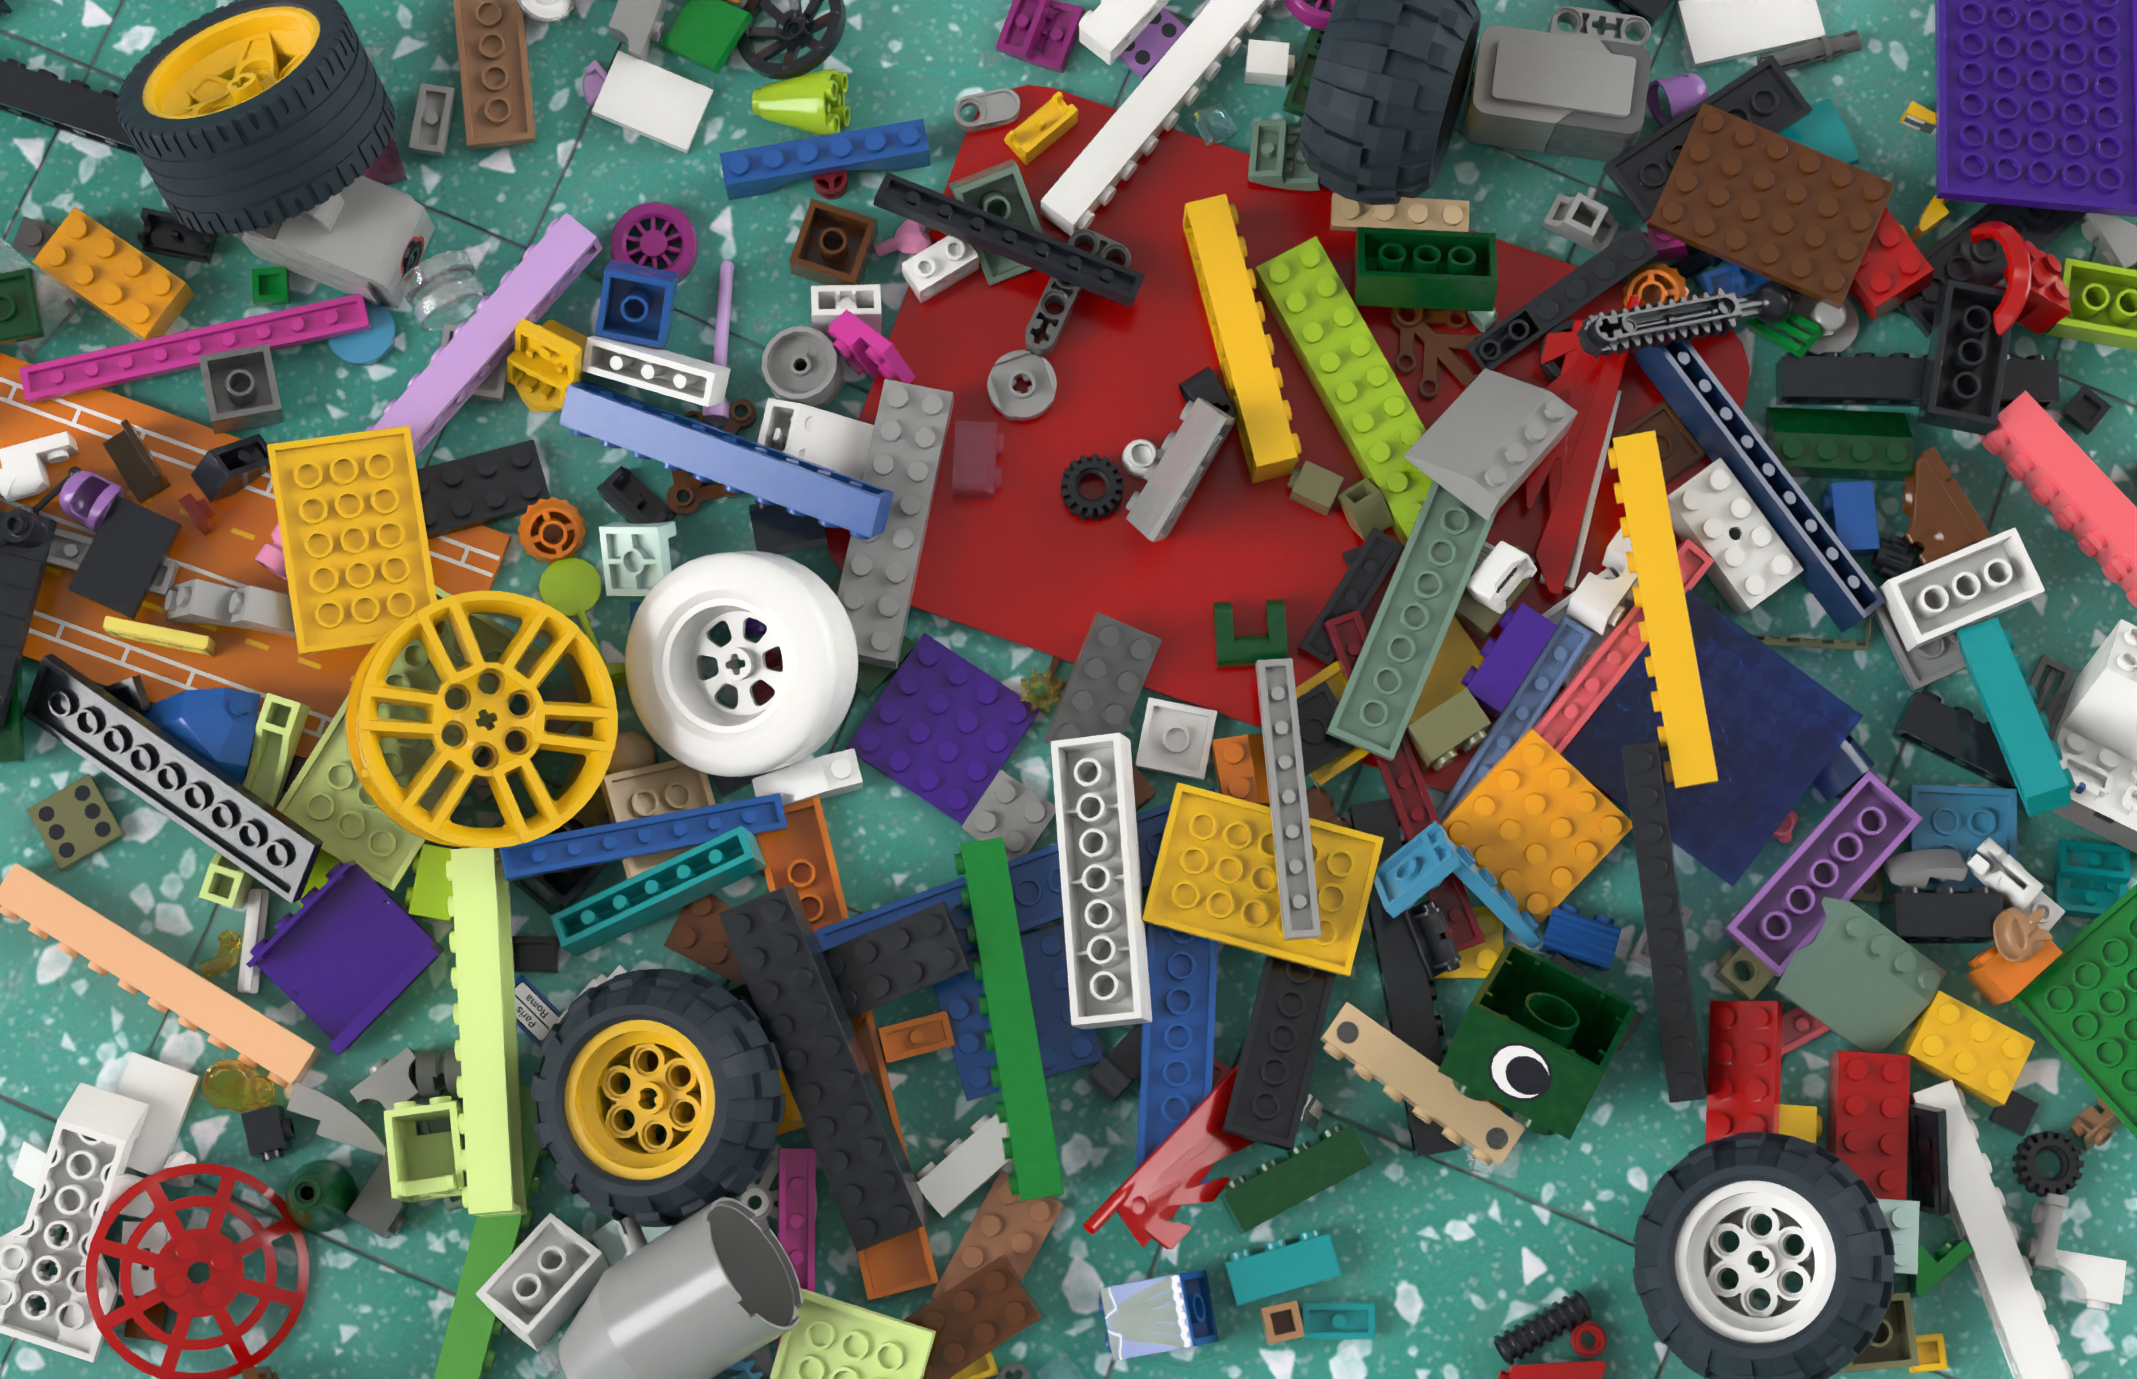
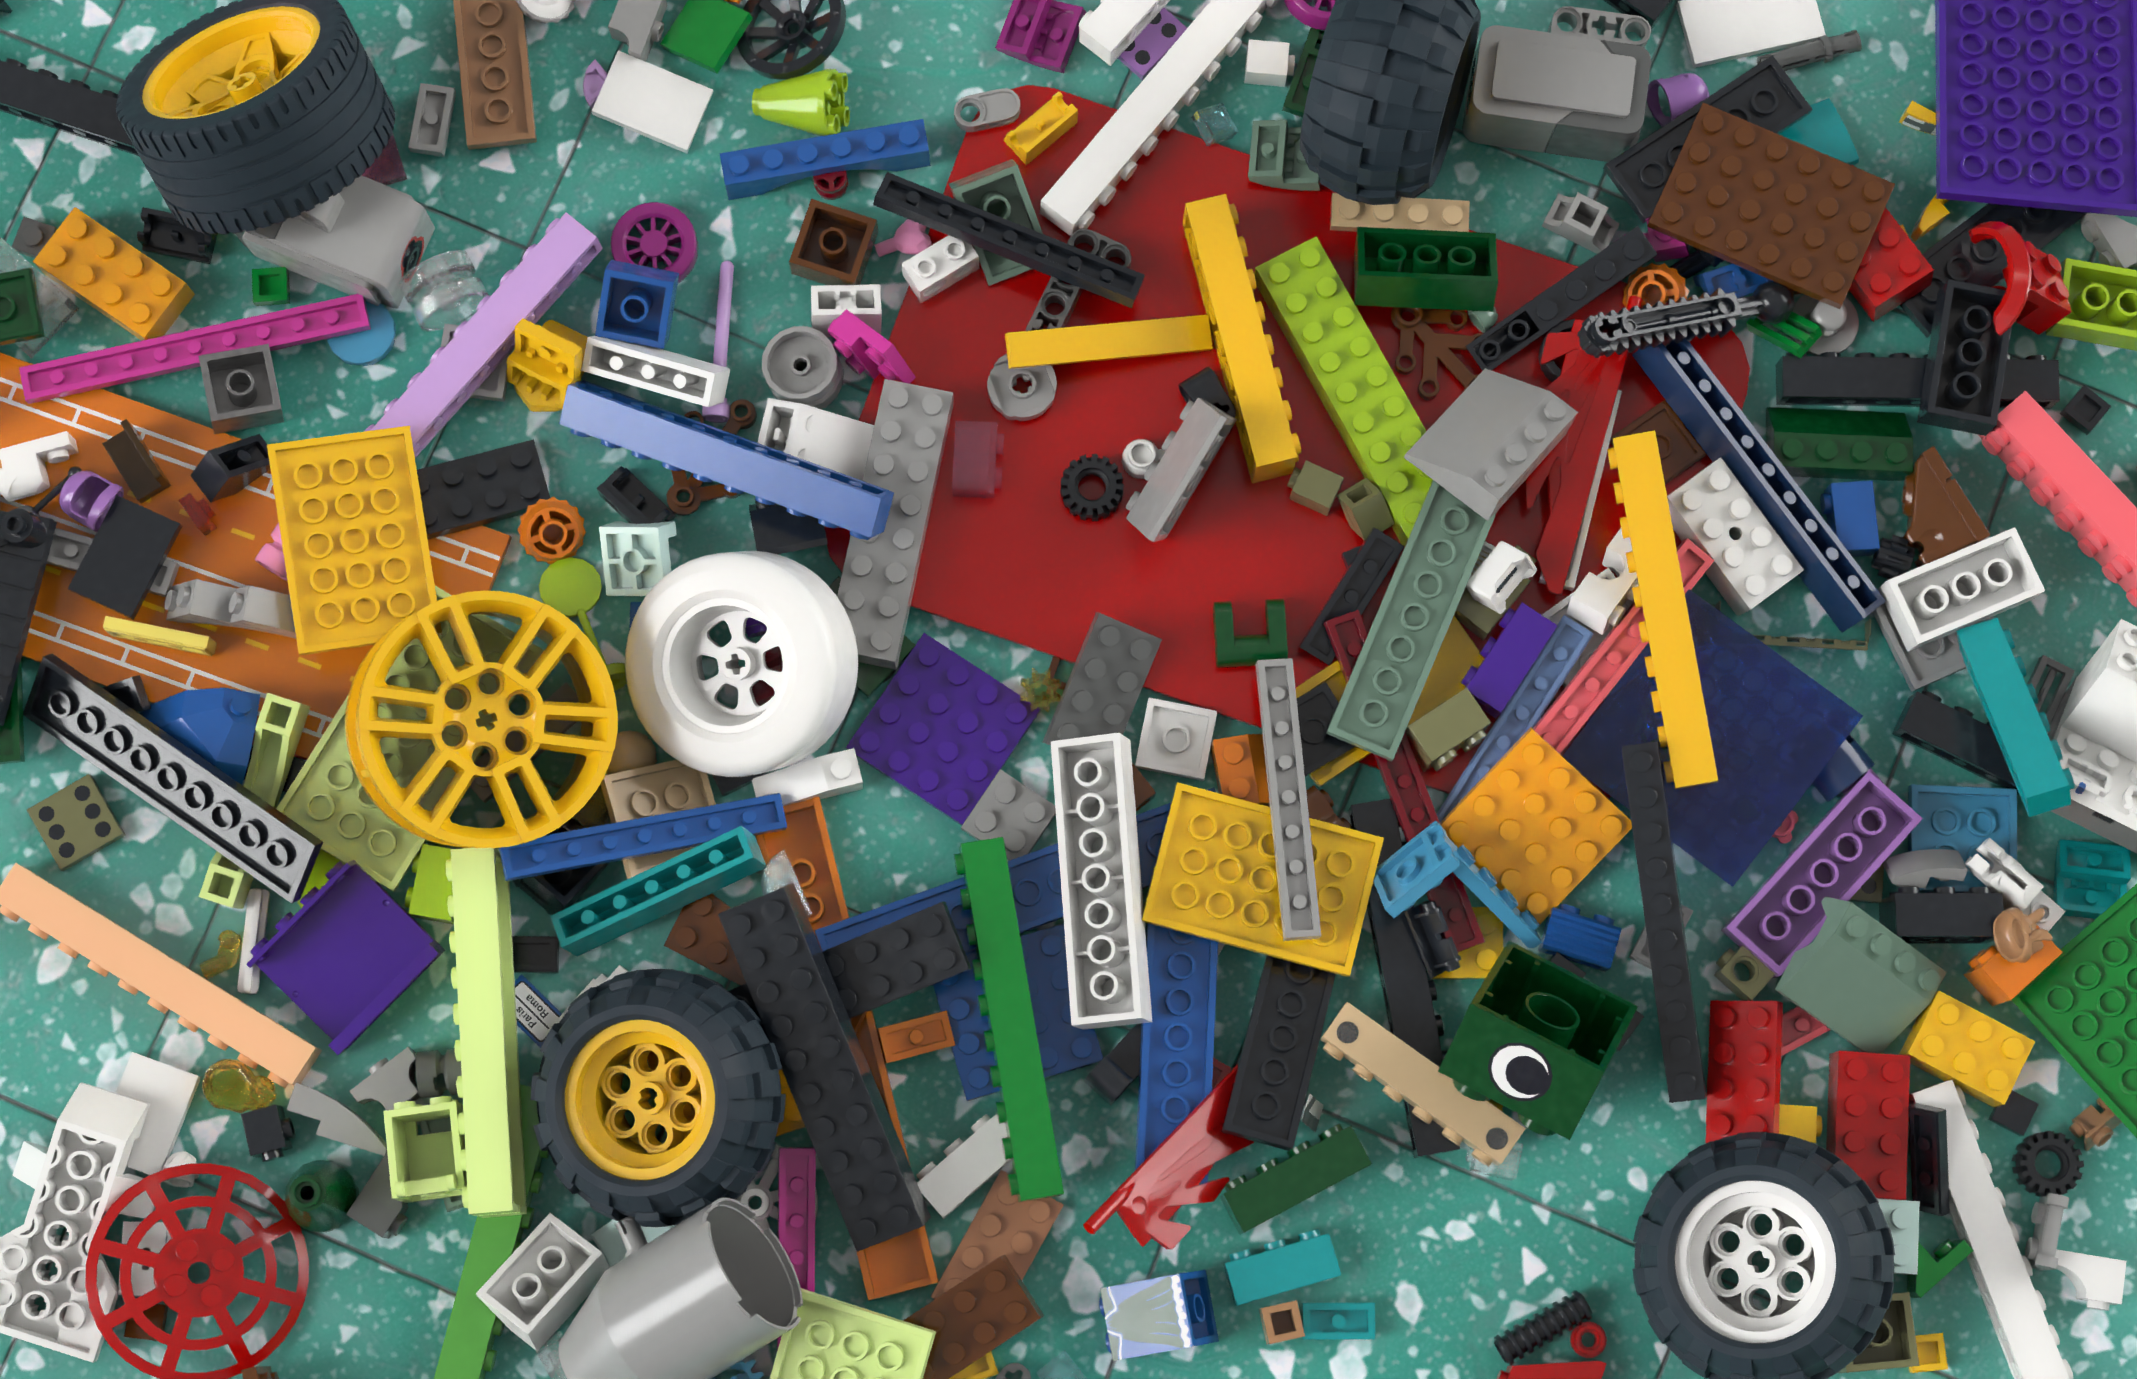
none -> clear light blue plate [761,850,812,917]
none -> yellow tile [1005,315,1213,369]

